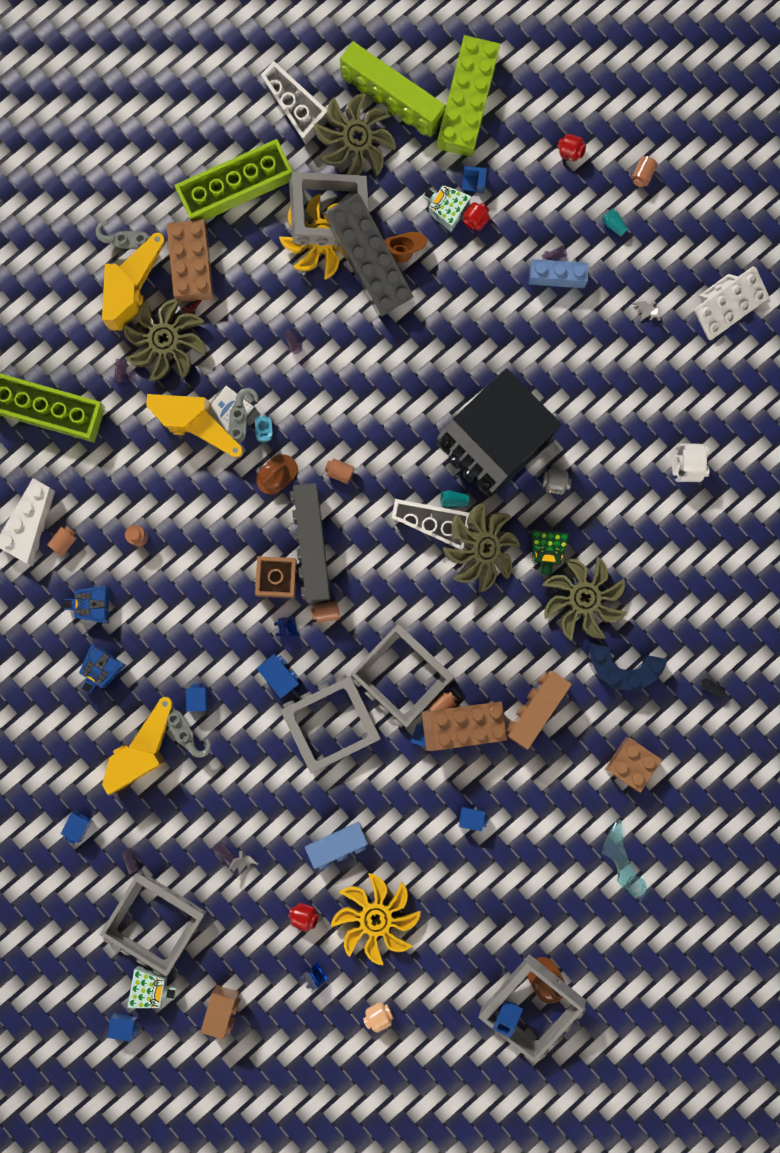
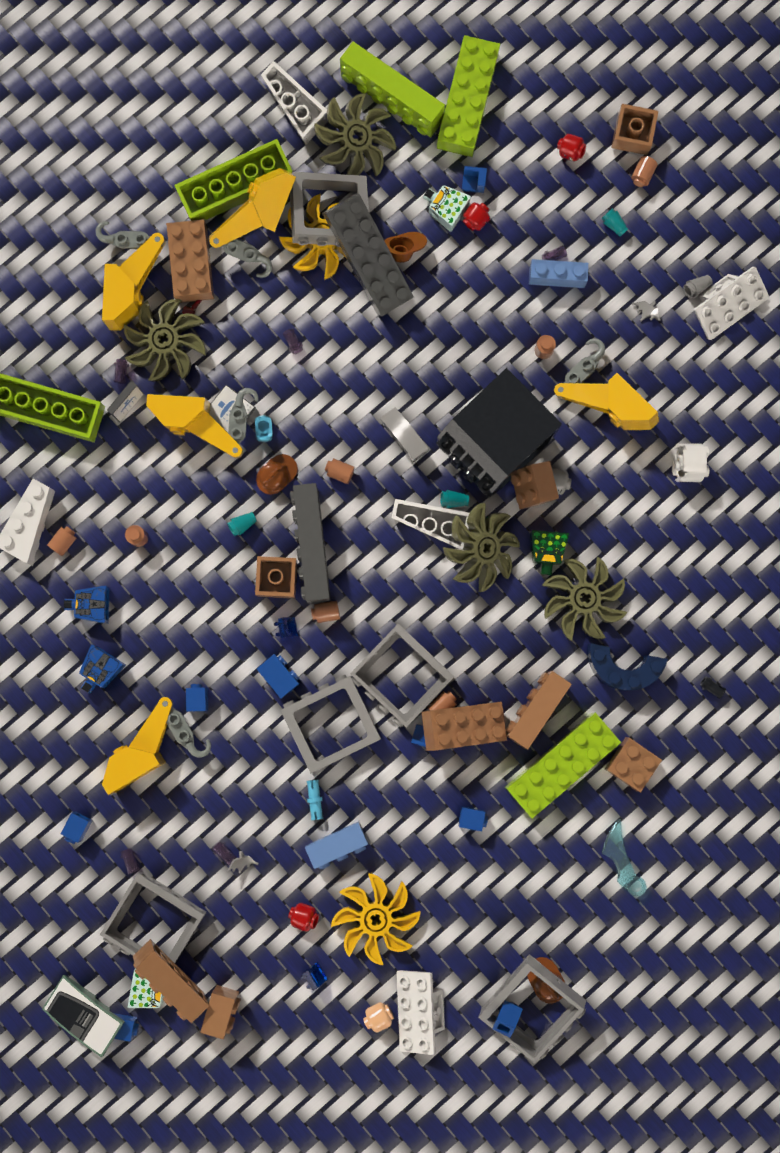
none -> slope [42,975,125,1058]
none -> tile [107,381,144,422]
none -> medium nougat brick [133,939,209,1023]
none -> yellow slope [209,168,296,278]
none -> teal cone [227,512,257,536]
none -> medium azure pin [306,780,323,820]
none -> light grey slope [380,408,429,462]
none -> white bracket [397,970,445,1055]
none -> lime brick [505,712,621,819]
none -> medium nougat brick [511,461,559,509]
none -> nougat brick [535,335,556,359]
none -> yellow slope [554,339,659,430]
none -> medium nougat brick [611,104,659,155]
none -> light grey cone [683,275,713,298]

